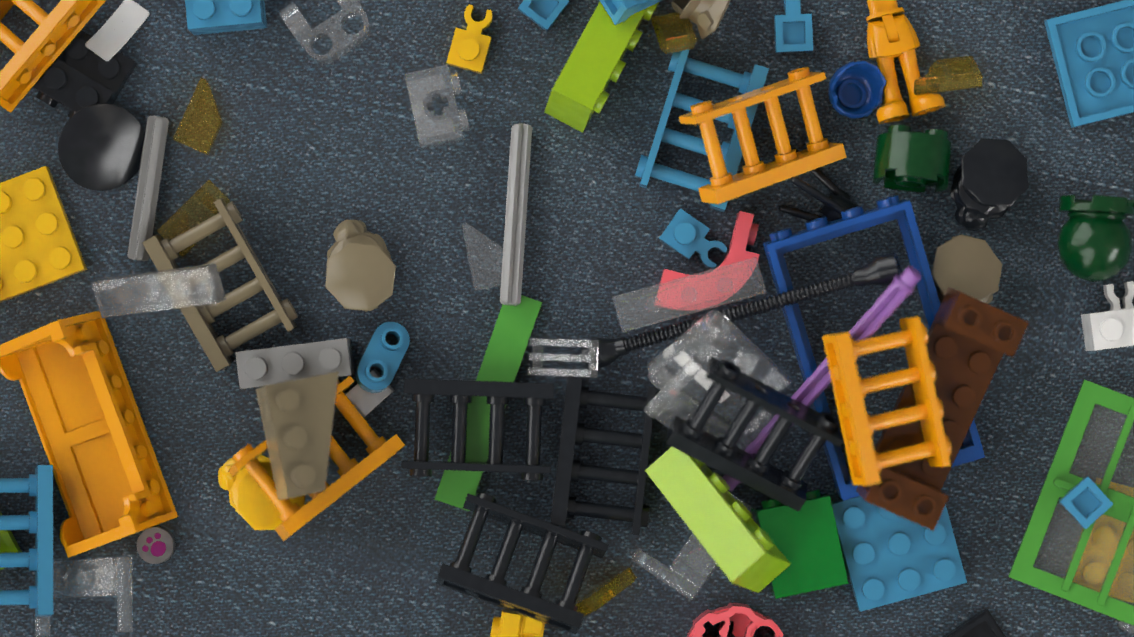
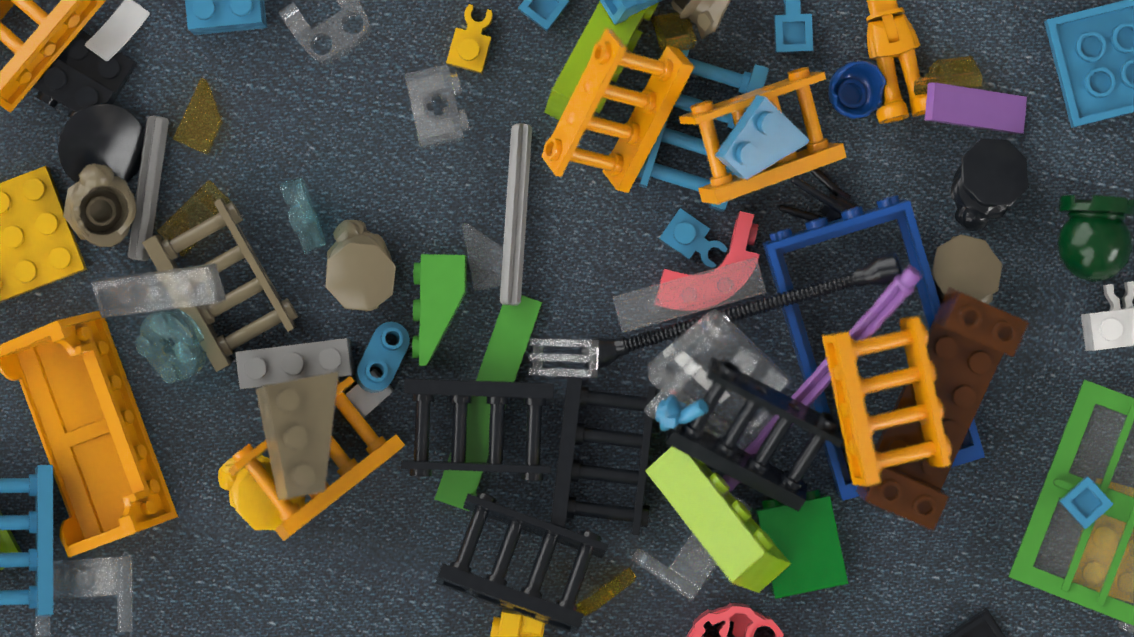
flat silver tile [137,526,175,564] -> none
dark azure plate [832,496,967,612] -> none
dark green brick [873,125,951,193] -> none
none -> dark tan piece [63,164,137,247]
none -> clear light blue plate [135,308,206,384]
none -> clear light blue plate [279,177,326,253]
none -> bright green slope [412,254,467,366]
none -> light orange fence [541,28,694,193]
none -> dark azure plate [656,395,708,431]
none -> dark azure wing [715,95,809,180]
none -> medium lavender tile [925,82,1027,134]

